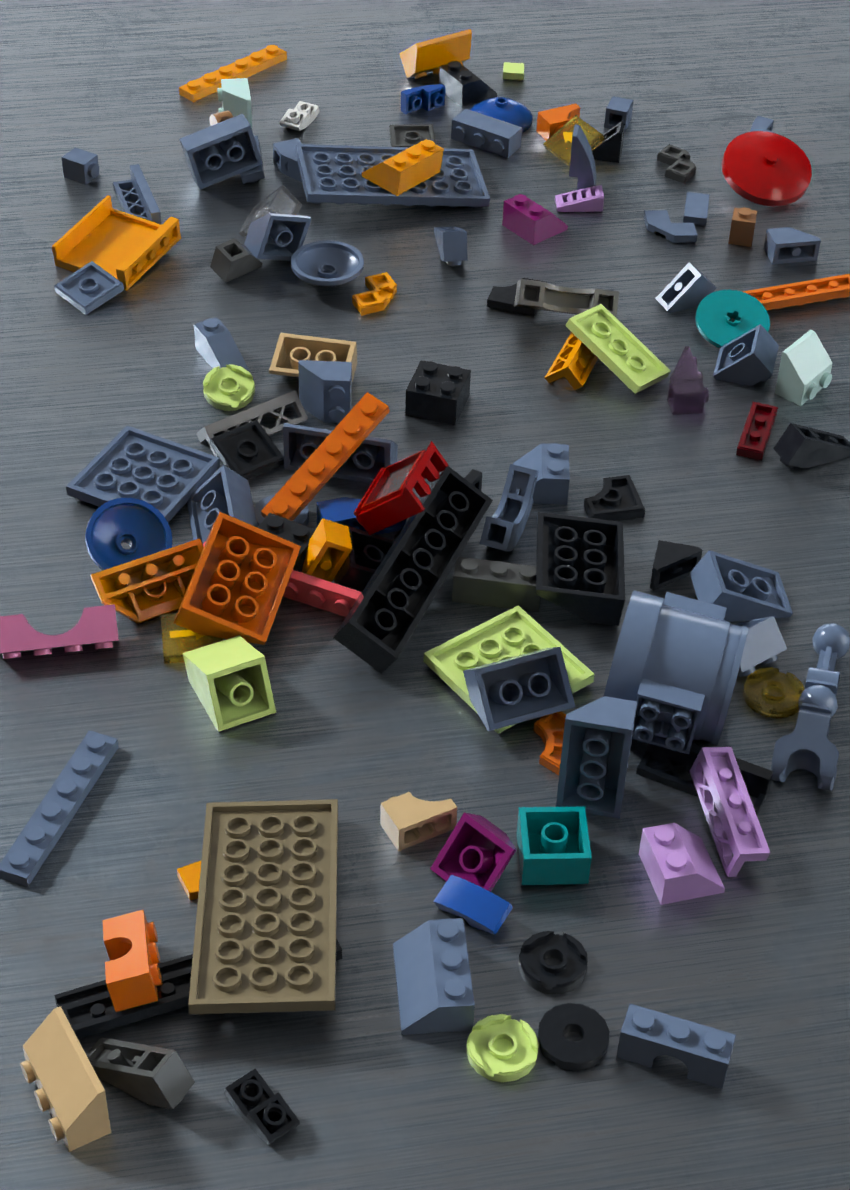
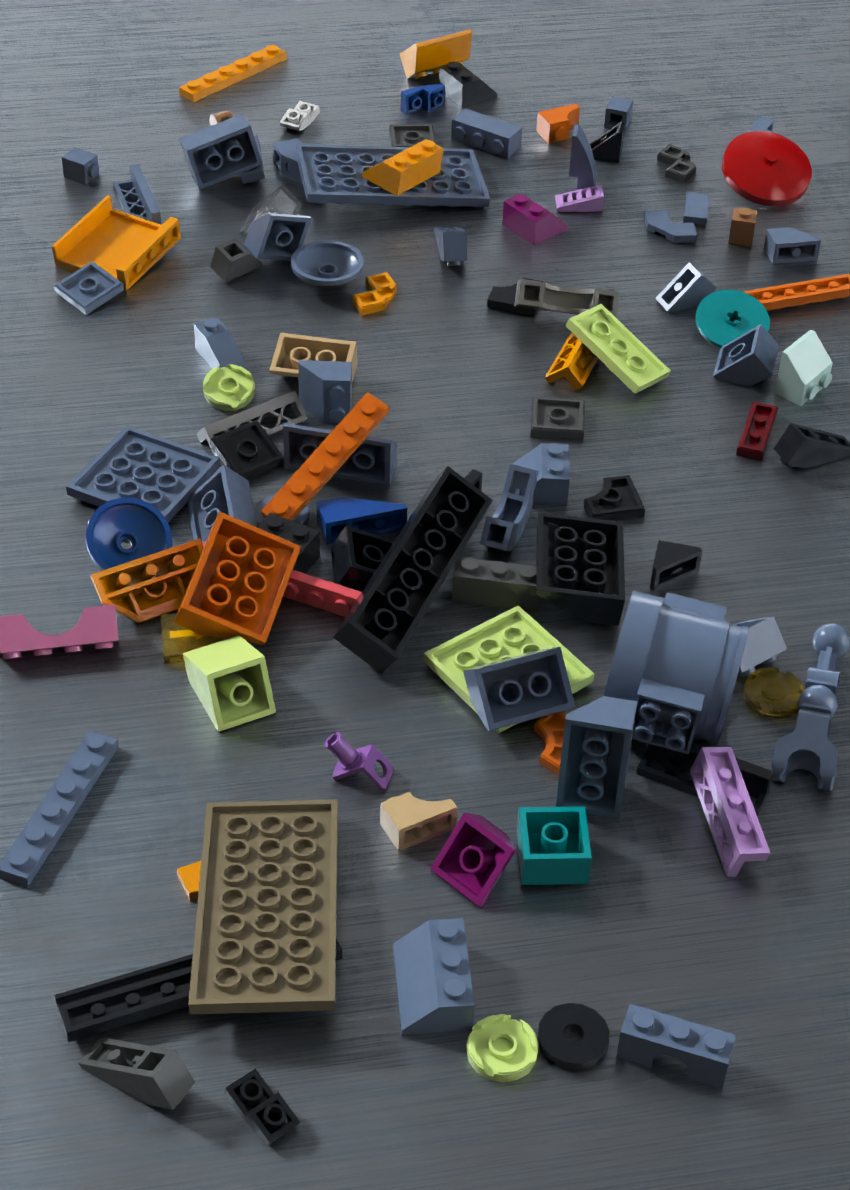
tan slope [20,1006,111,1152] -> none
orange arch [102,910,162,1012] -> none
light aqua slope [217,78,252,128] -> none
light orange slope [302,518,352,582] -> none
red window [354,441,449,535] -> none
black brick [405,360,471,426] -> none
blue slope [433,875,513,935] -> none
blue dish [470,97,533,133] -> none
yellowish green tile [503,62,525,80] -> none
black tile [518,931,588,994] -> none
clear yellow tile [543,115,605,167] -> none
lavender slope [639,823,725,905] -> none
clear purple slope [667,346,709,415] -> none
sand blue slope [690,550,793,622] -> none
none -> medium lavender bracket [324,732,394,791]
none -> dark grey tile [530,397,585,440]

